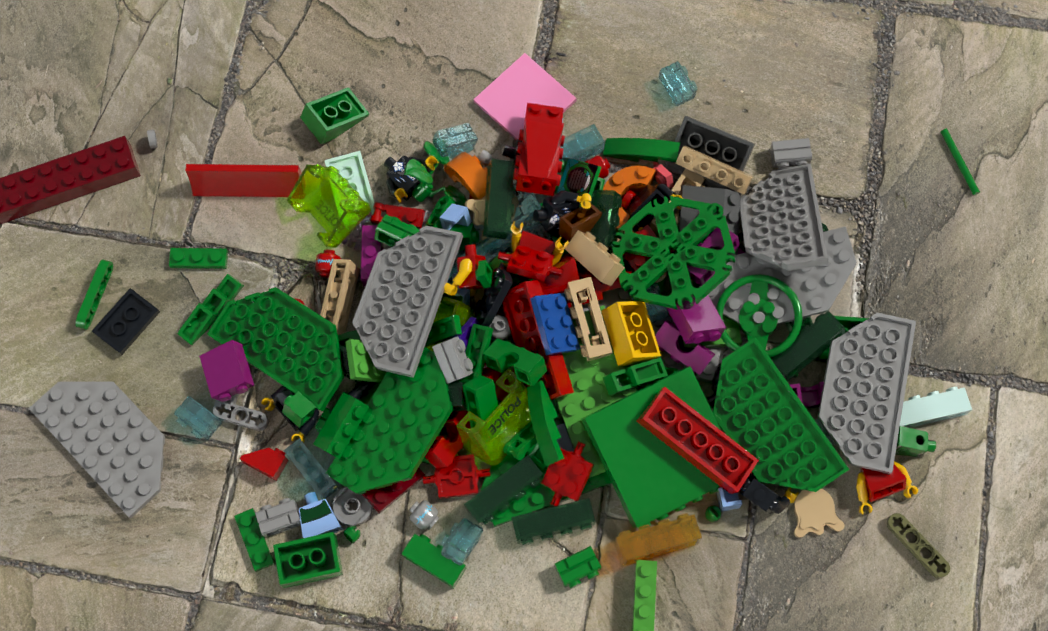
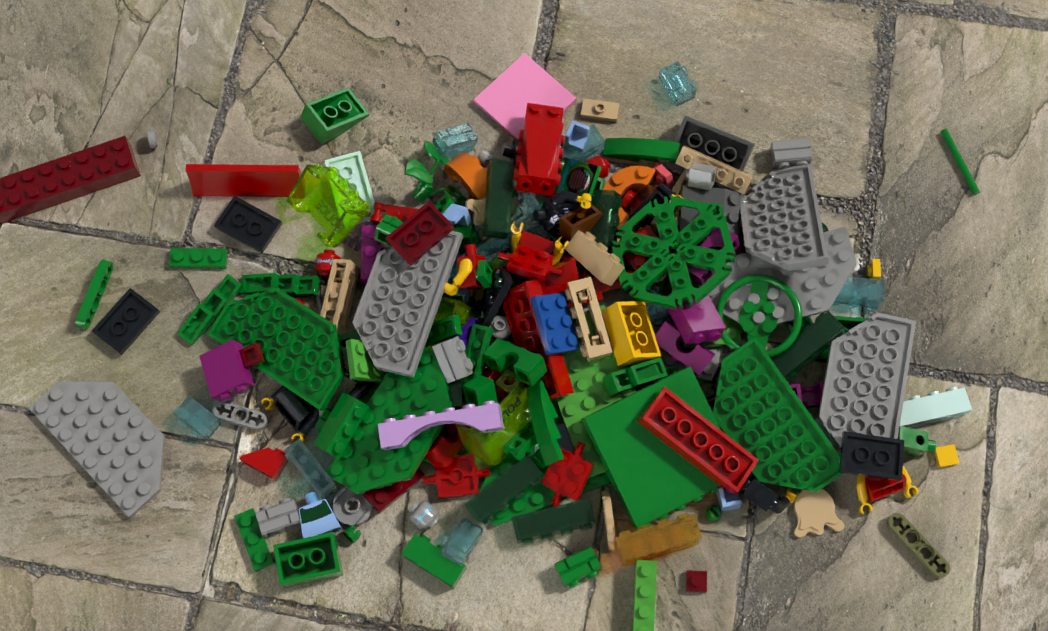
green brick [282,391,316,428] -> none
torso [384,156,439,203] -> none
none -> black plate [214,195,283,254]
none -> dark red plate [239,342,264,369]
none -> green slope [240,273,320,297]
none -> lavender arch [378,401,504,450]
none -> dark red plate [385,201,455,266]
none -> light blue panel [565,120,590,152]
none -> tan plate [581,98,619,122]
none -> tan tile [601,491,616,551]
none -> light grey brick [686,163,717,191]
none -> dark red plate [686,570,707,593]
none -> clear light blue brick [833,276,885,310]
none -> black plate [839,431,905,481]
none -> yellow plate [866,259,881,283]
none -> yellow tile [934,444,959,468]

